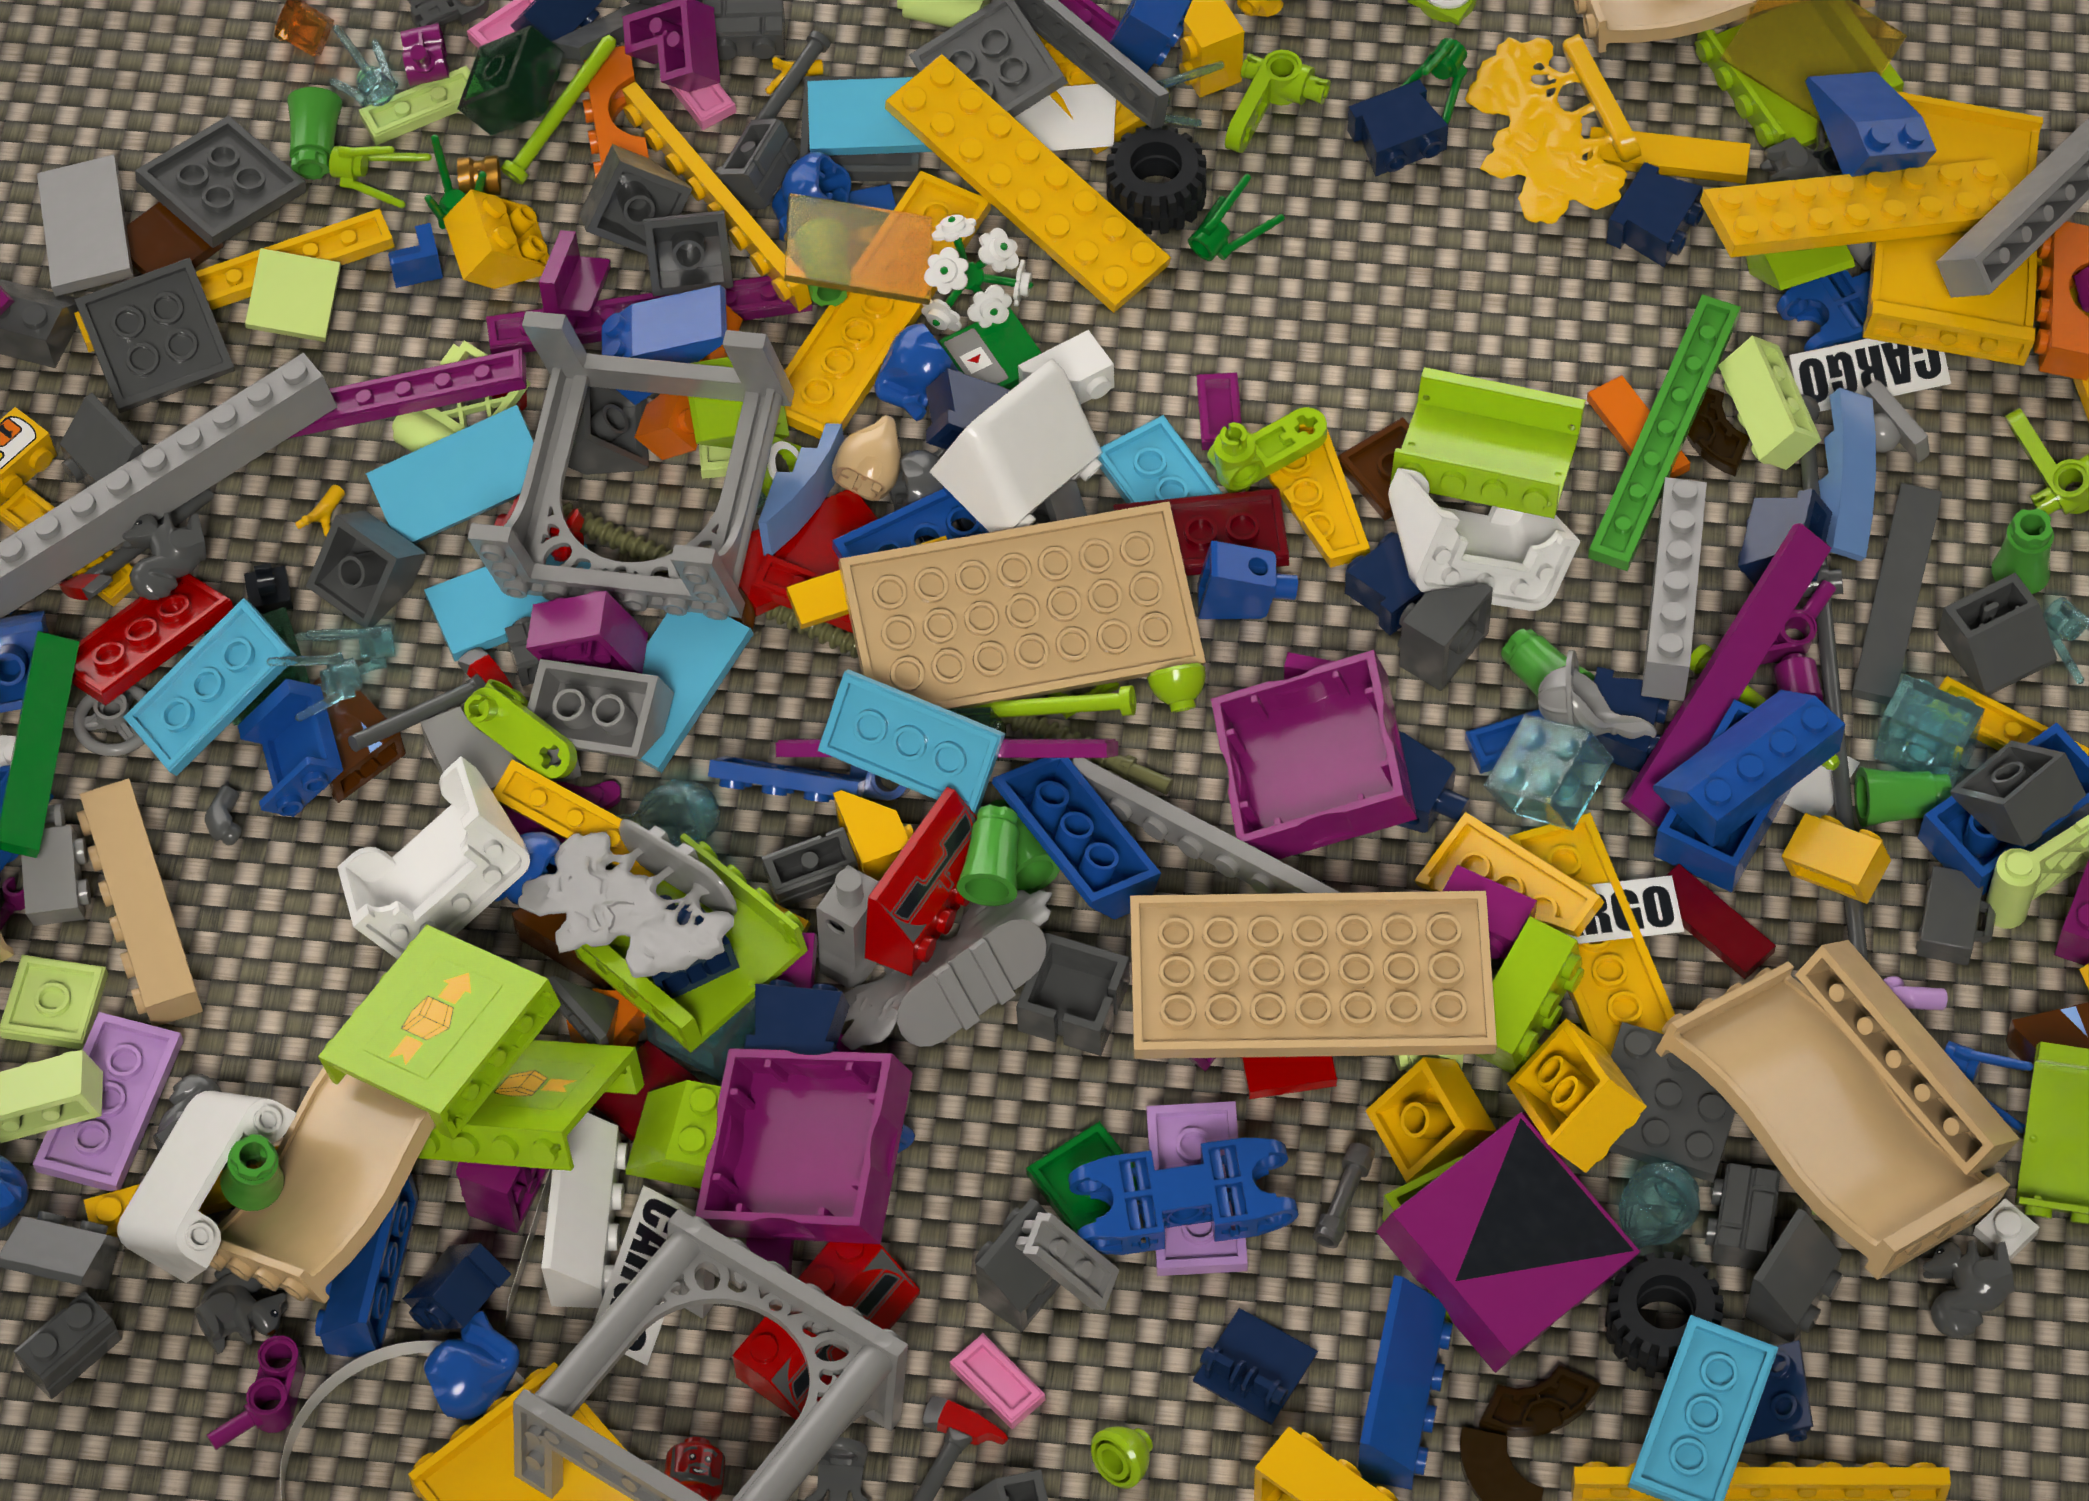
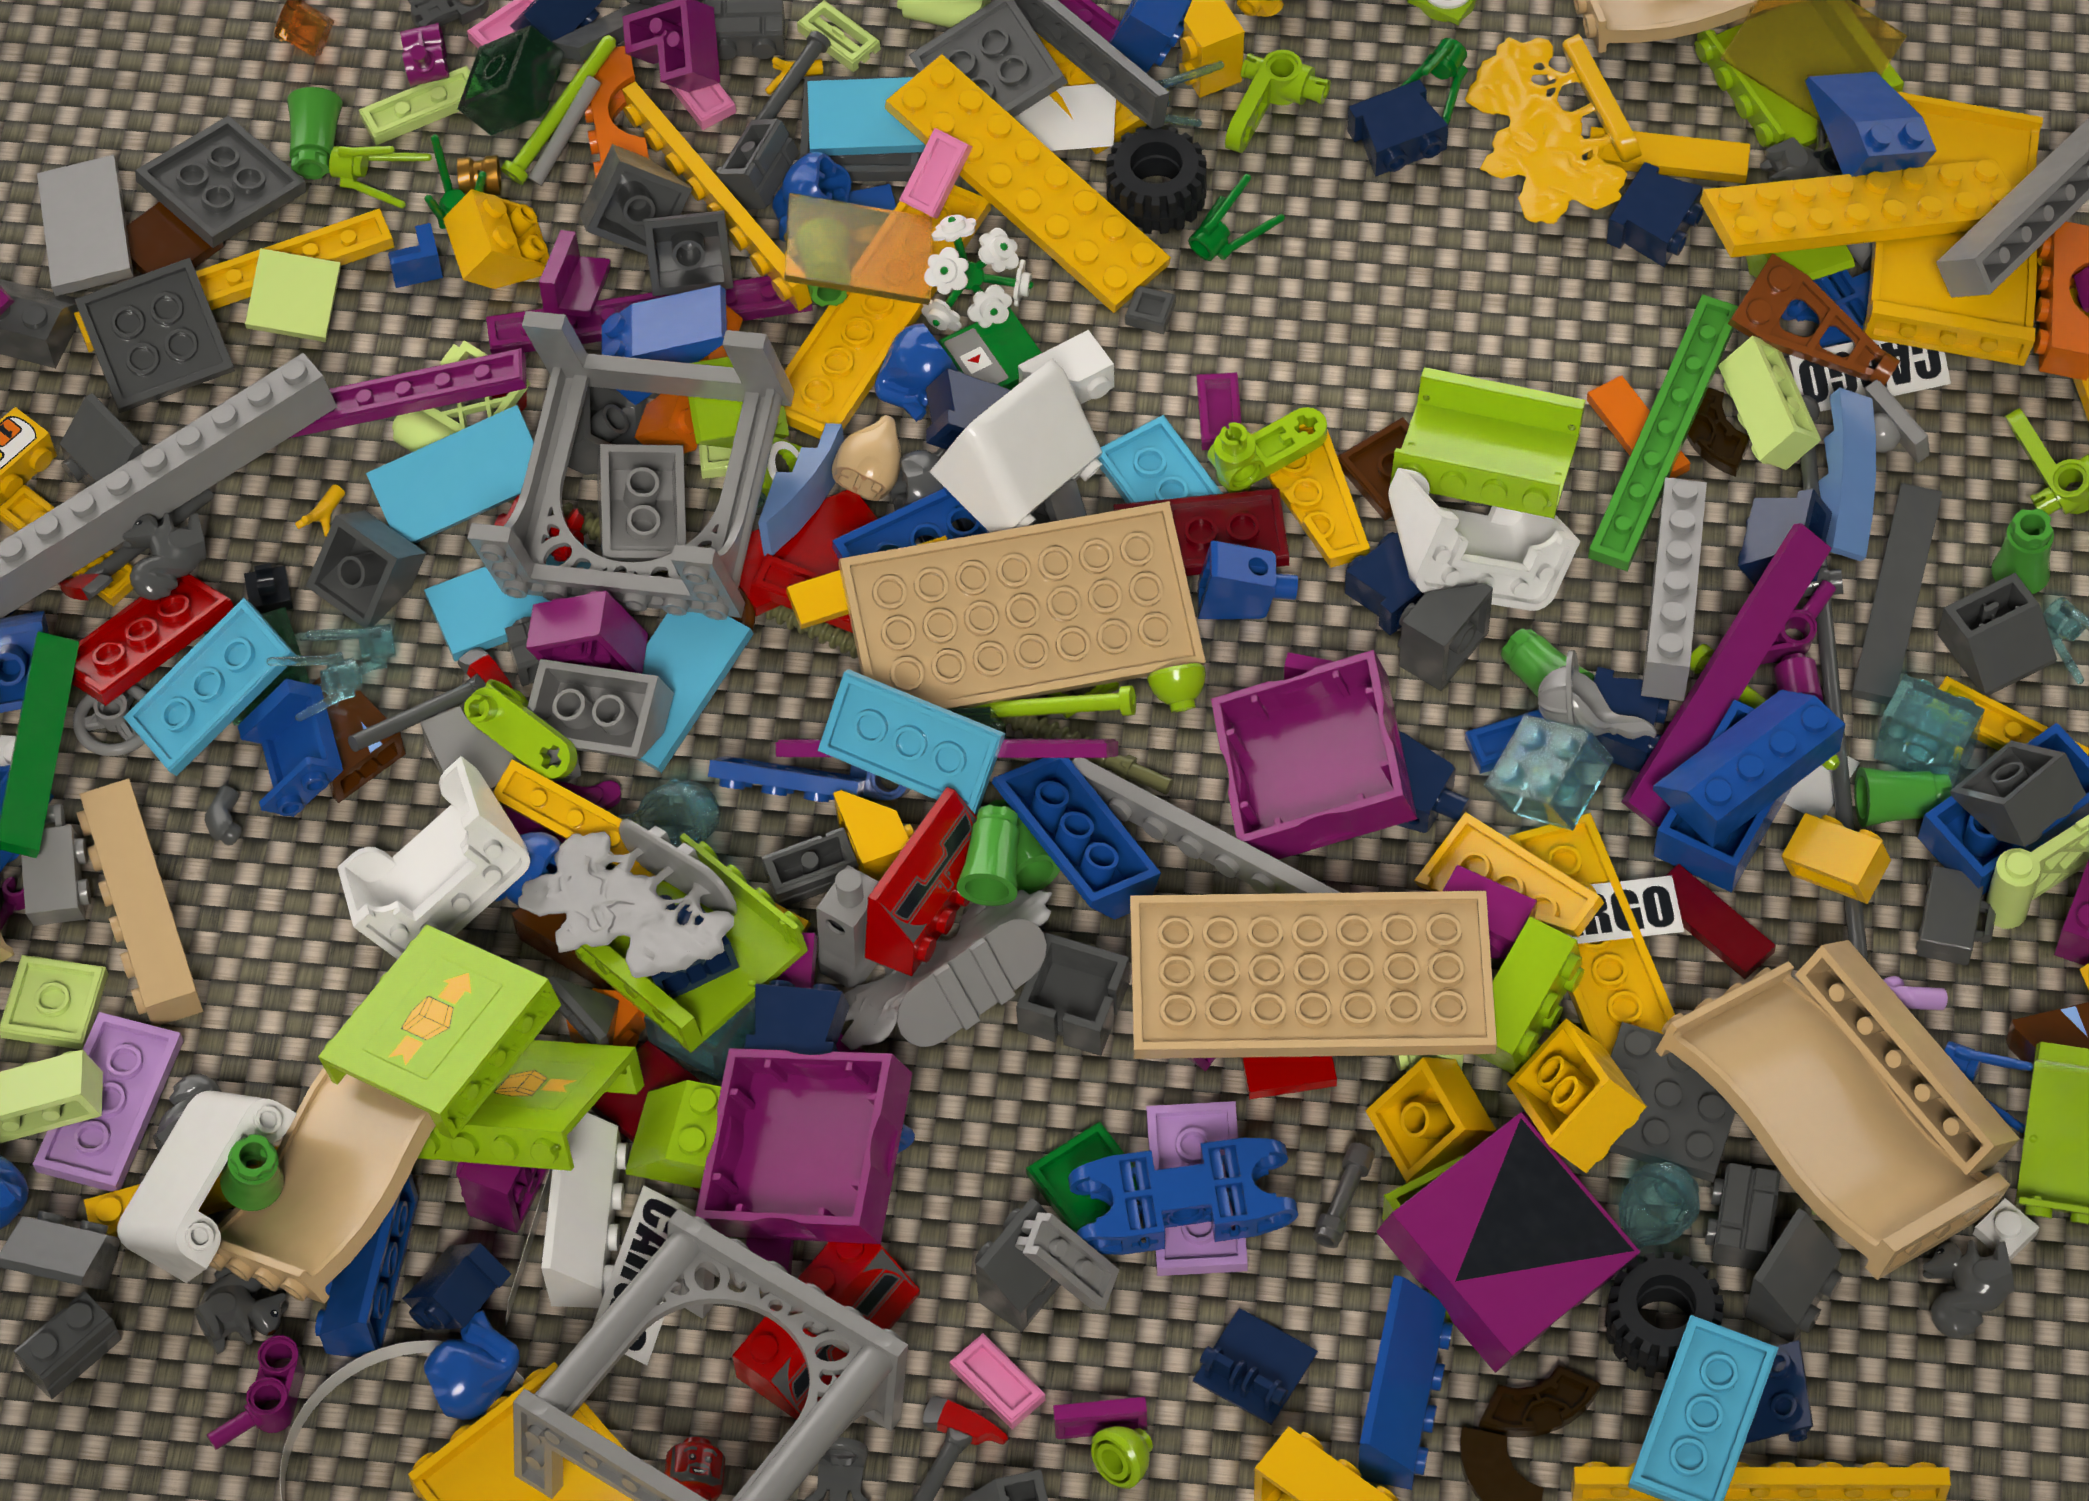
clear light blue plant [329,25,399,107] -> none
none -> light grey bar [528,76,601,186]
none -> light grey slope [597,444,686,562]
none -> yellowish green tile [797,0,881,72]
none -> bright pink tile [899,128,973,219]
none -> magenta tile [1053,1397,1147,1439]
none -> dark grey tile [1125,286,1176,335]
none -> dark orange plate [1728,253,1900,386]

